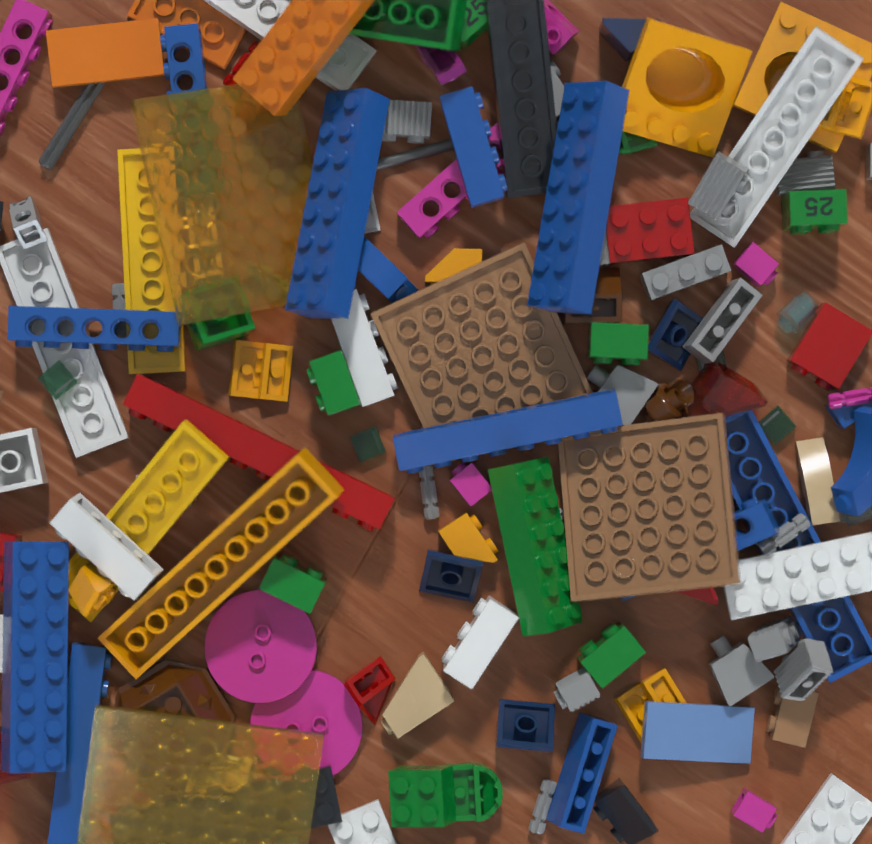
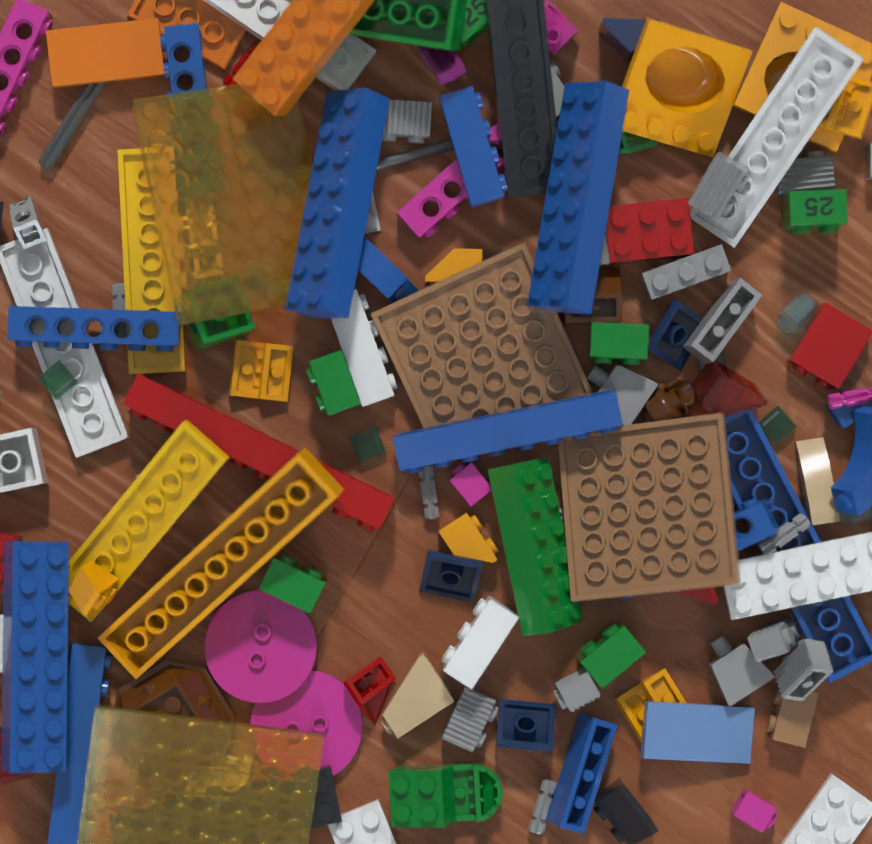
white brick [50,493,164,600] -> none
dark pink brick [732,242,779,287] -> none
none -> light grey brick [442,685,498,753]

